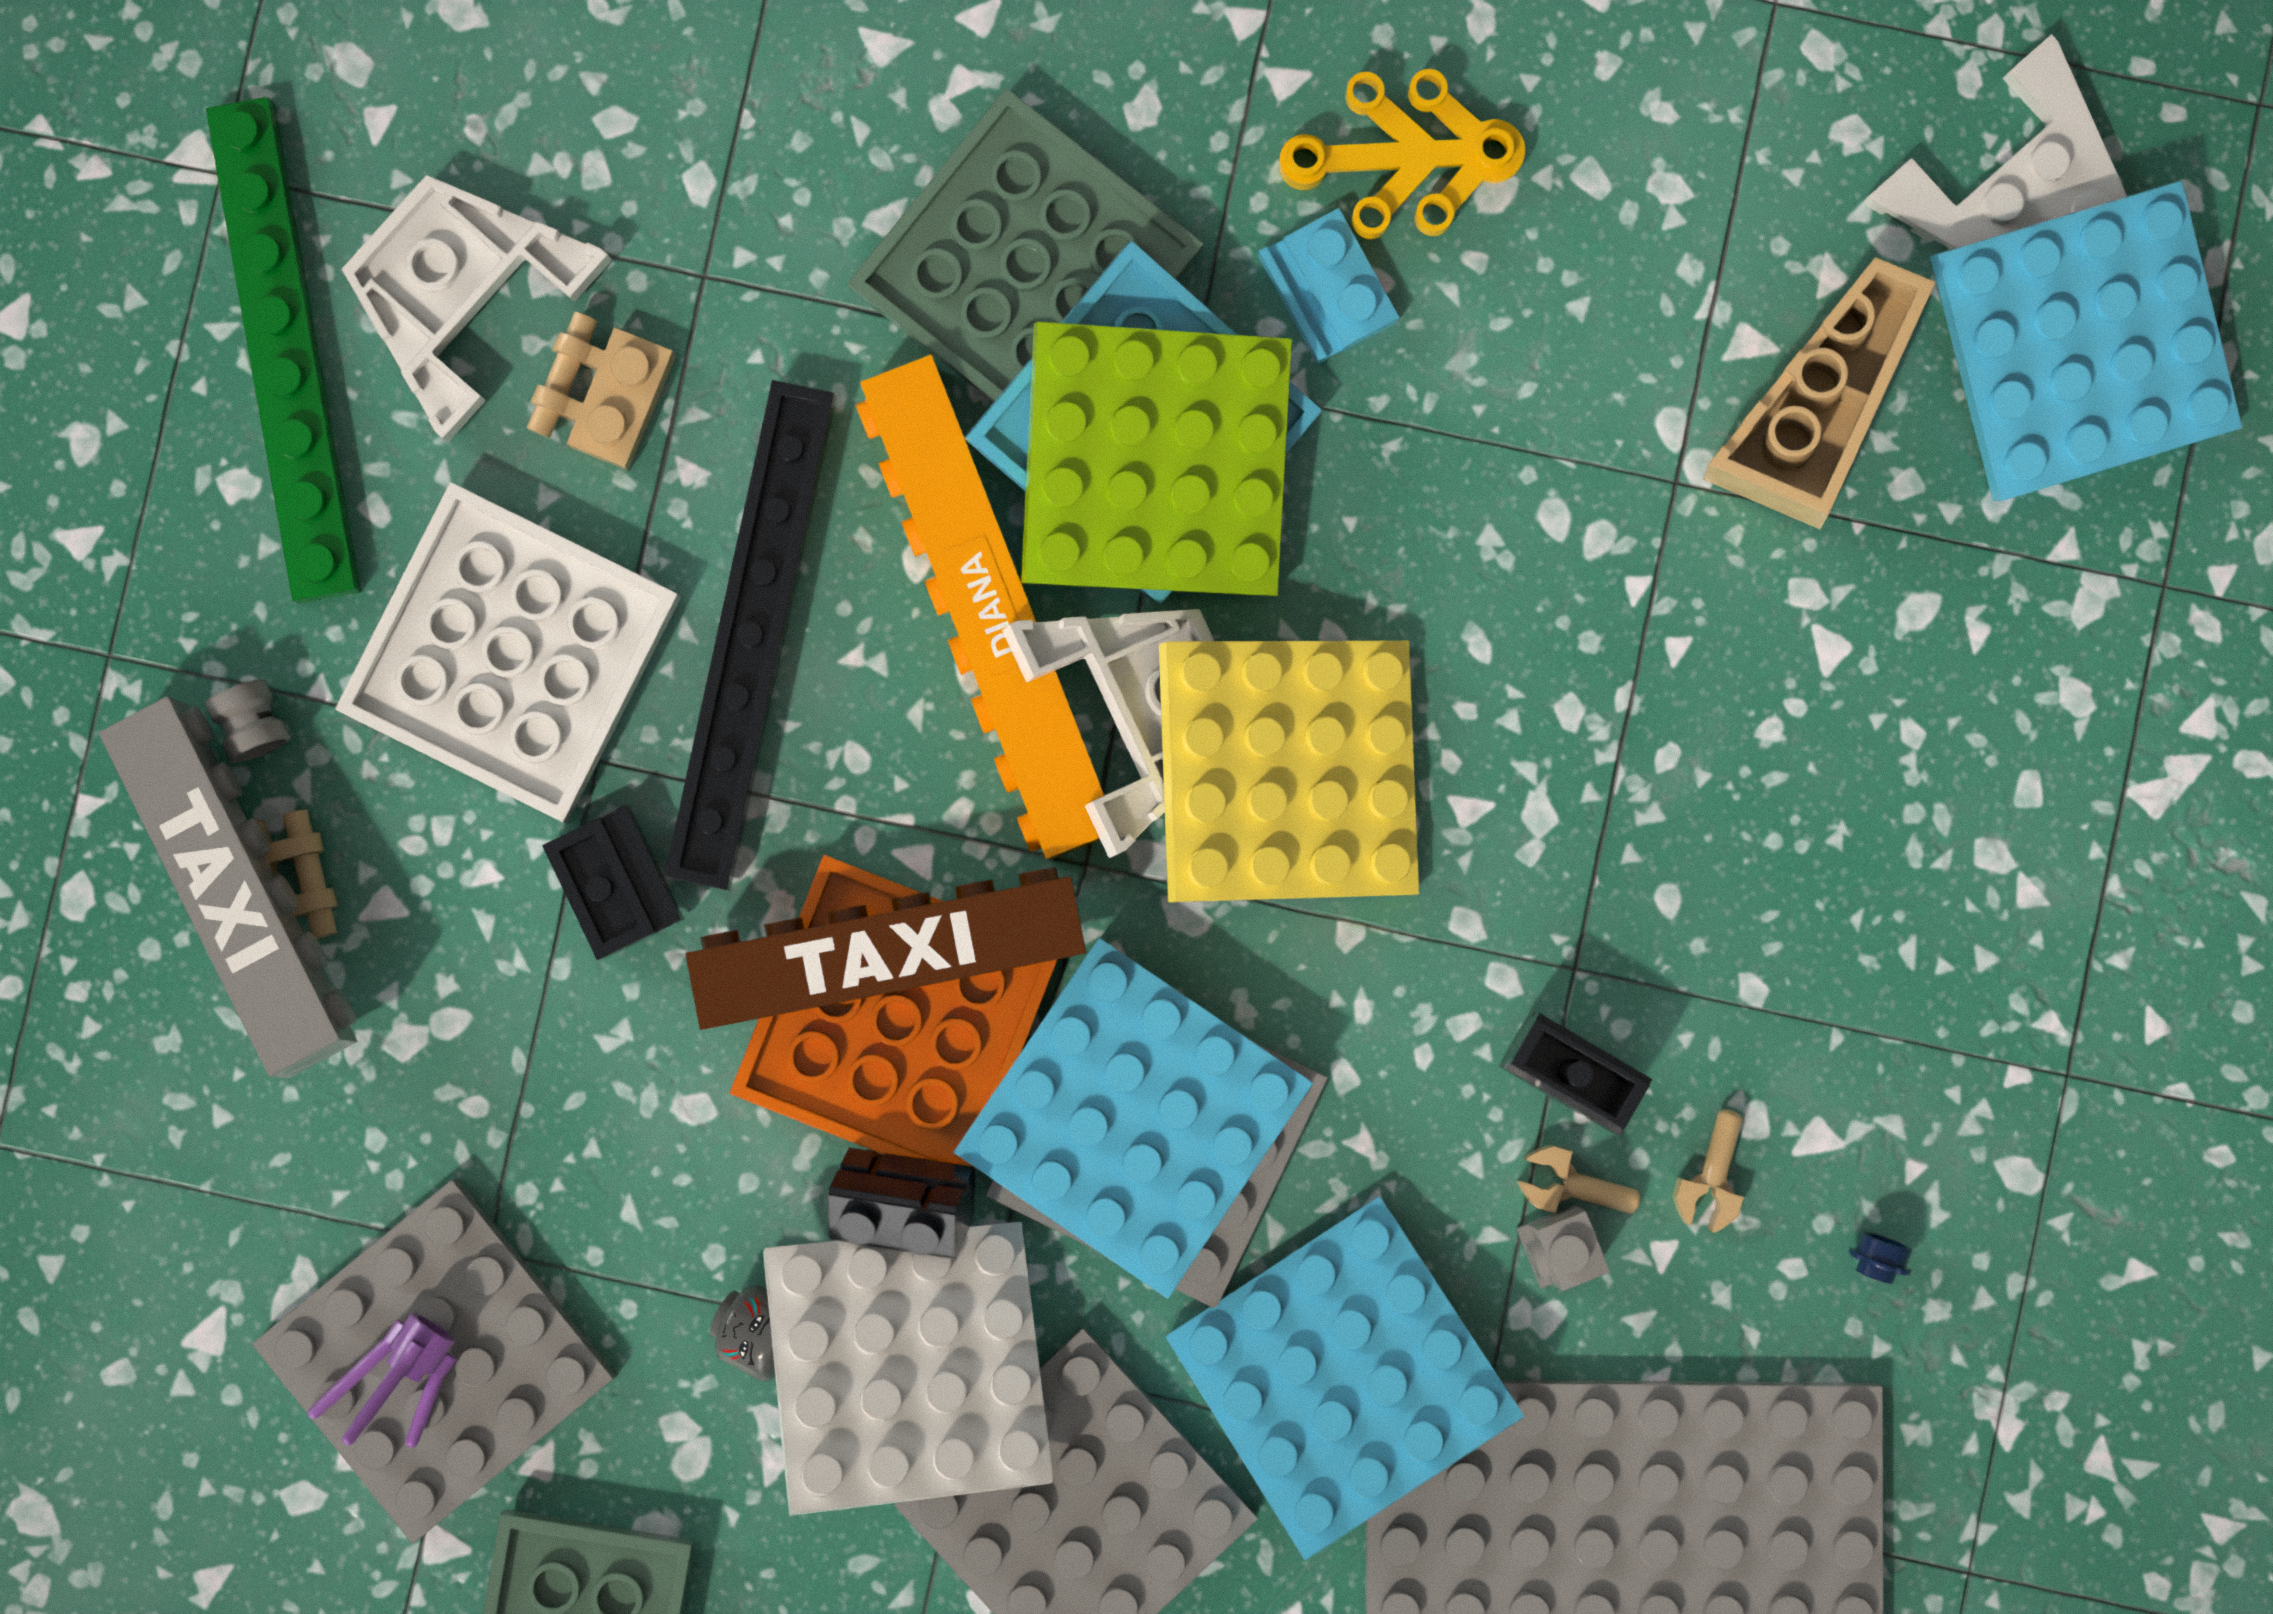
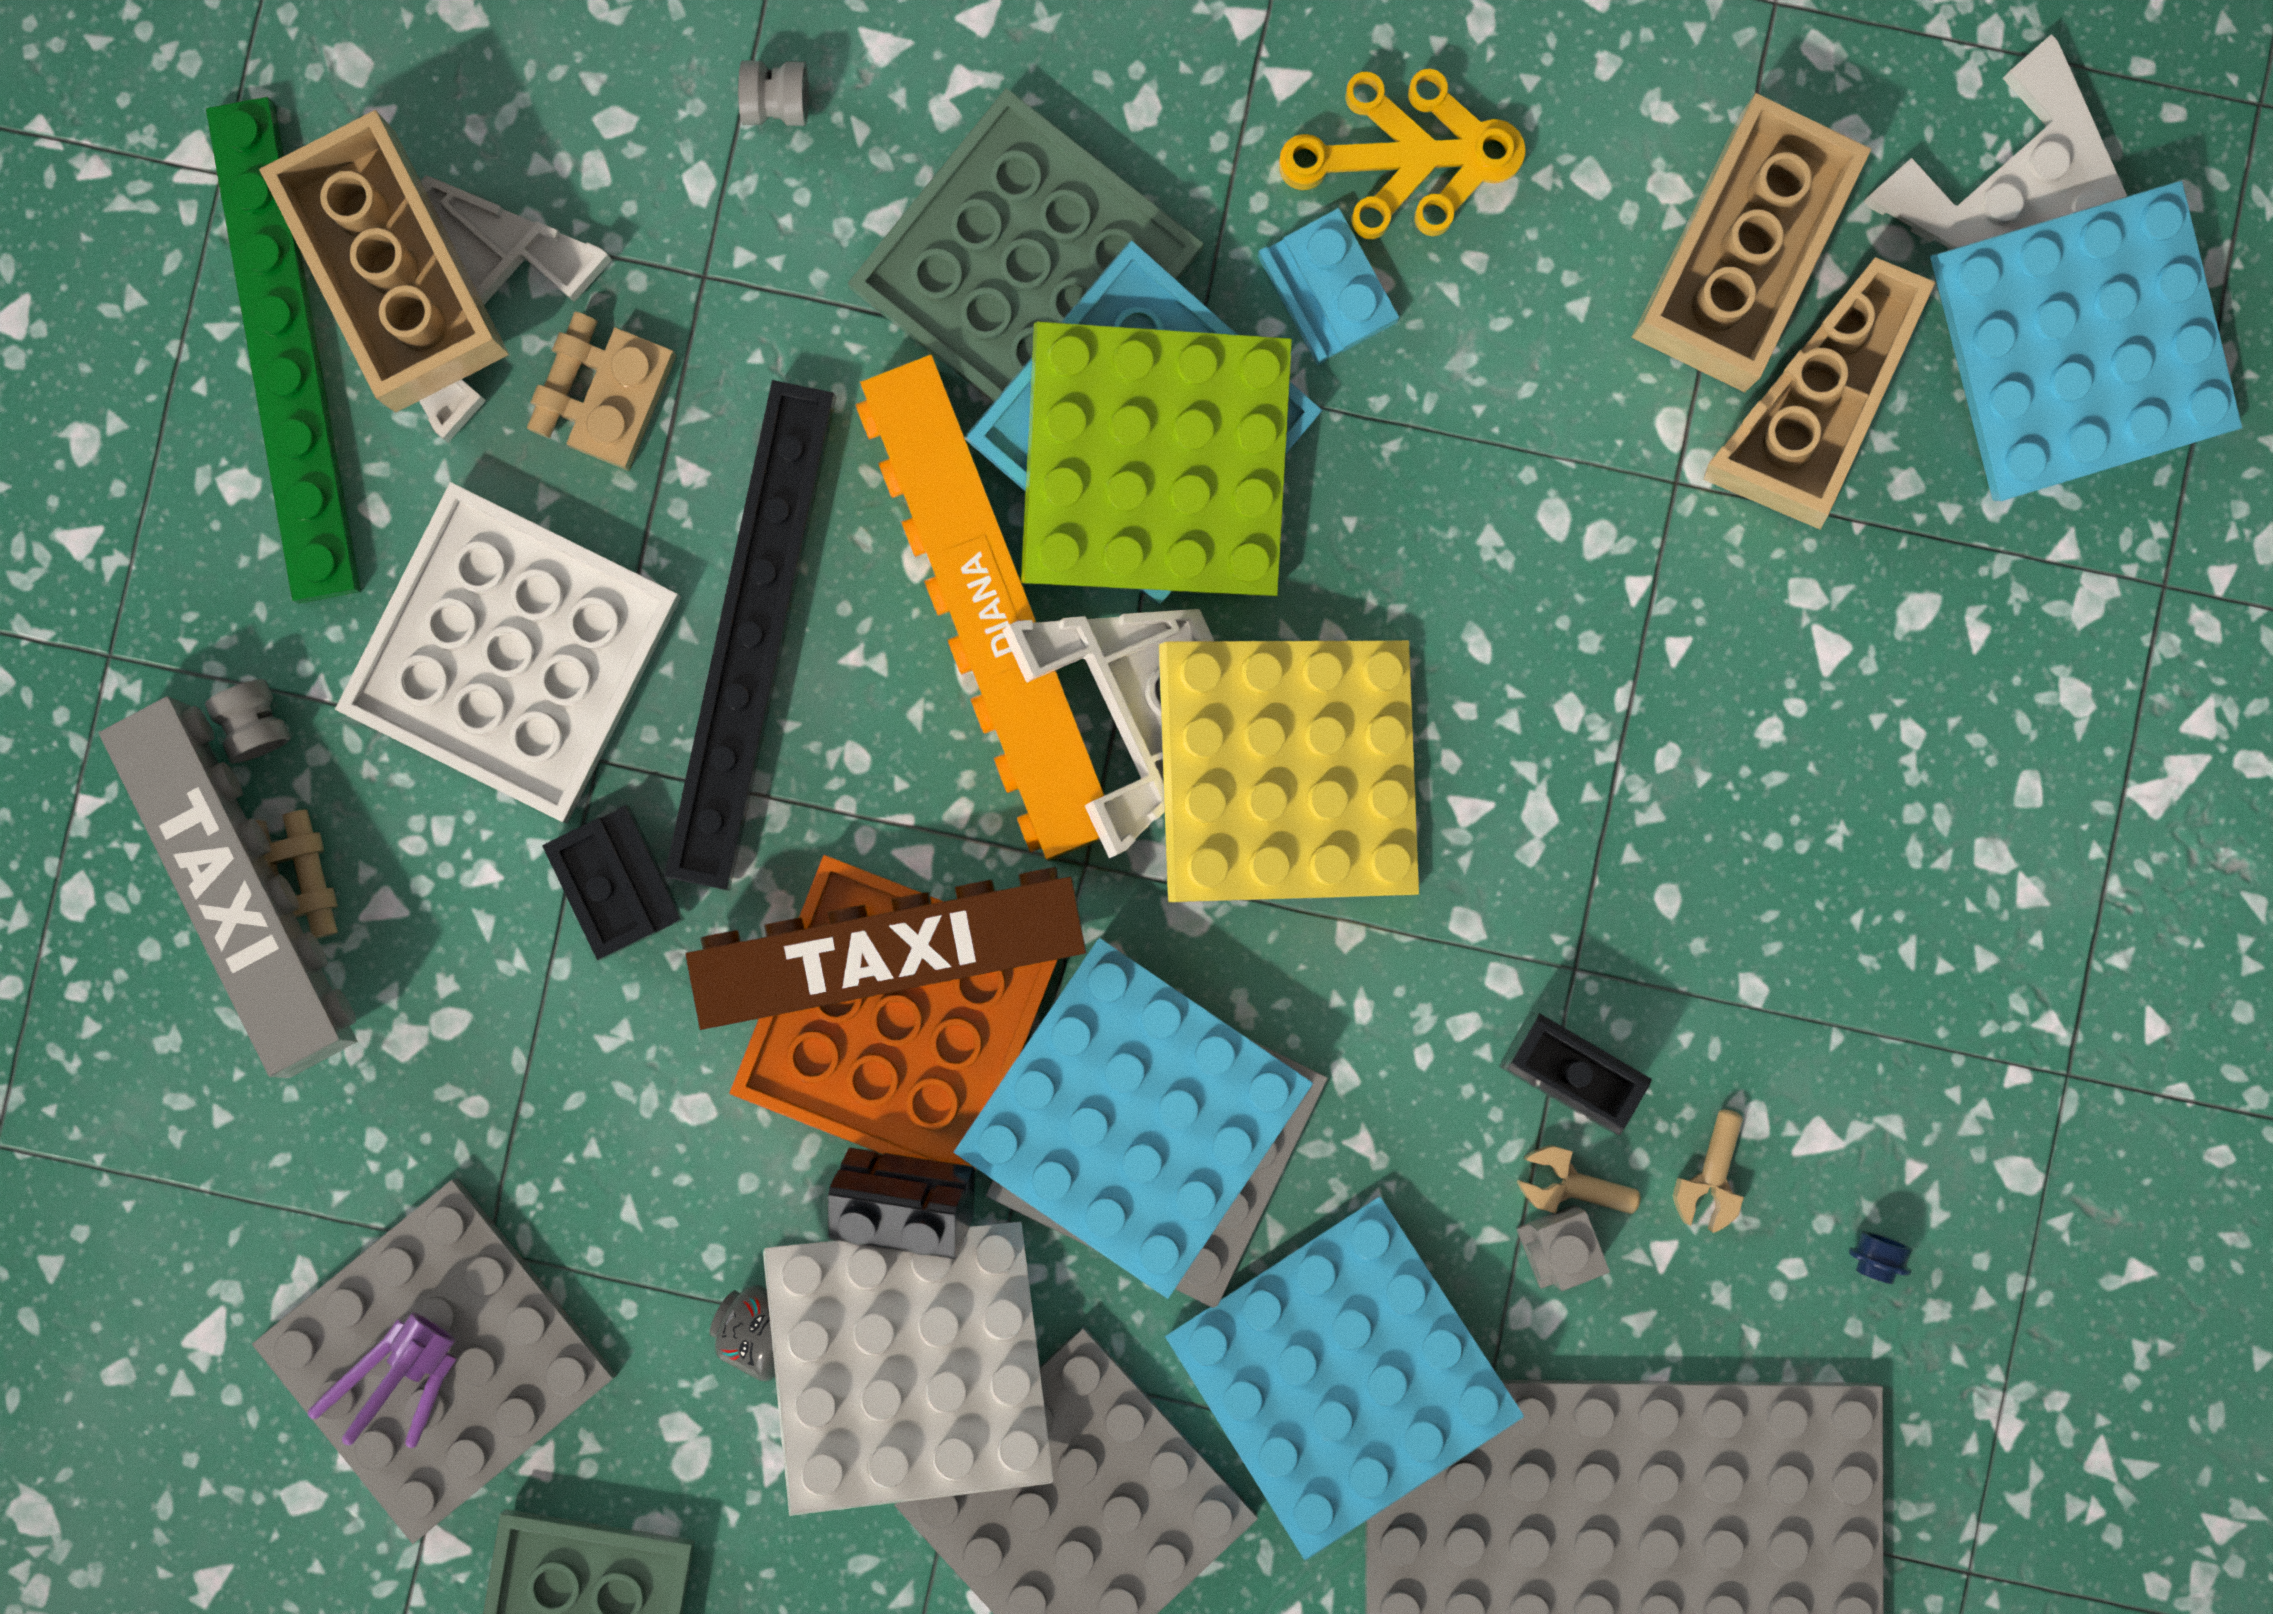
none -> tan brick [259,110,509,413]
none -> light grey wheel [738,60,809,126]
none -> tan brick [1631,93,1871,393]

